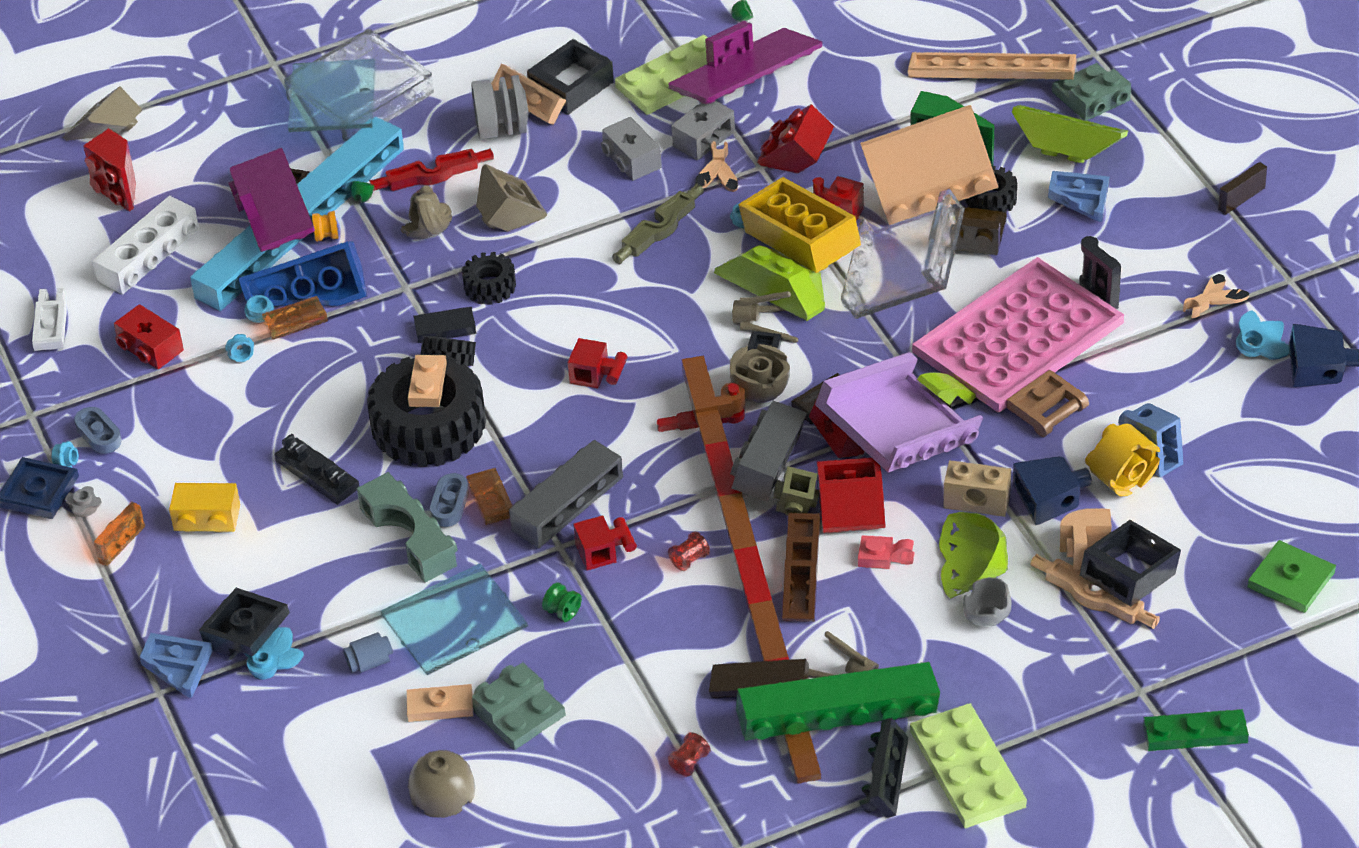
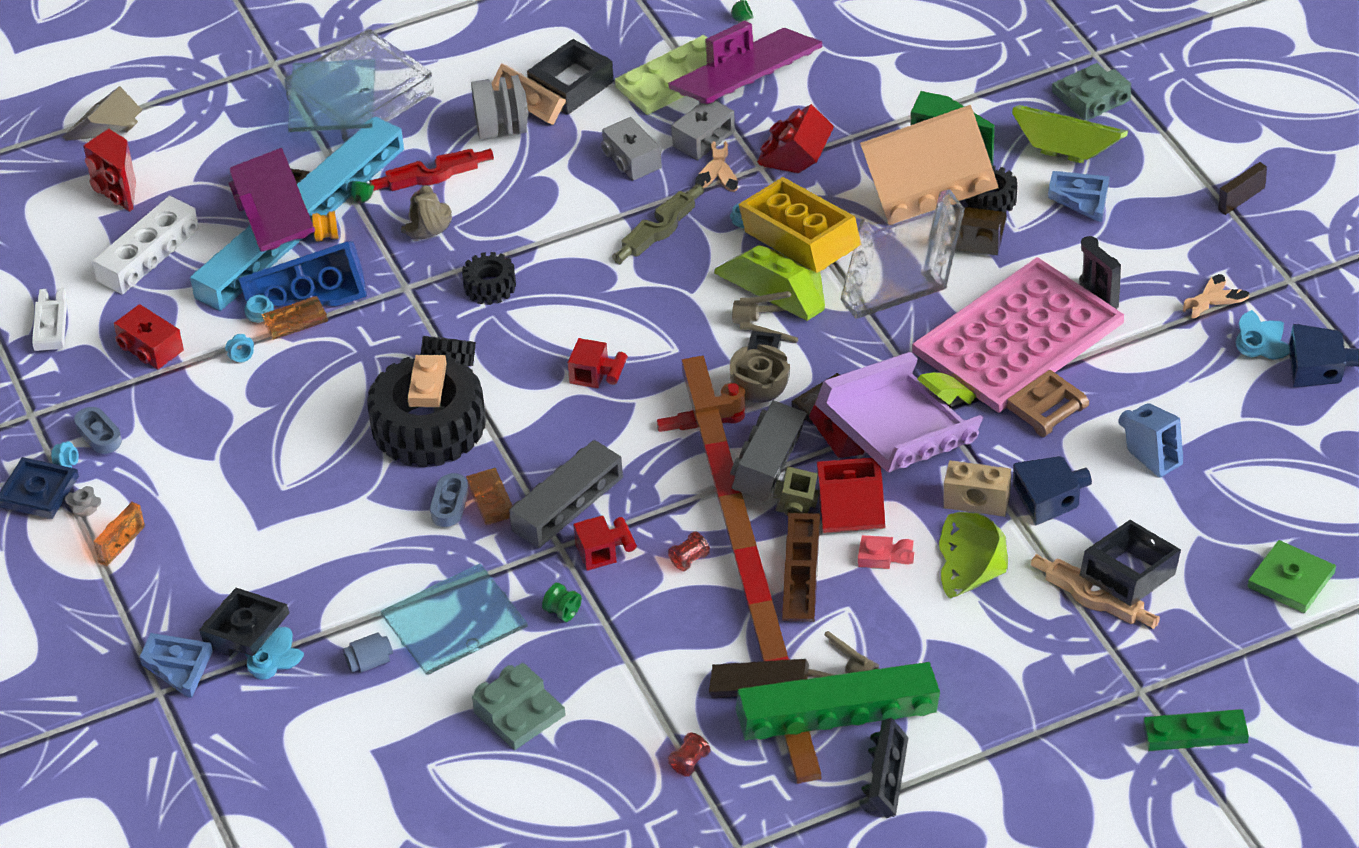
yellow brick [169,483,241,532] -> none
black plate [274,433,360,505] -> none
sand green arch [357,472,458,583] -> none
light nougat plate [406,684,474,722] -> none
dark tan cylinder [408,750,476,818] -> none
black tile [413,306,477,343] -> none
dark tan slope [476,164,548,232] -> none
red brick [813,176,864,221] -> none
light nougat tile [908,52,1077,80] -> none
yellowish green plate [910,703,1027,828] -> none
light grey hair [963,577,1012,627] -> none
light nougat brick [1060,509,1112,570] -> none
yellow brick [1085,424,1160,496] -> none

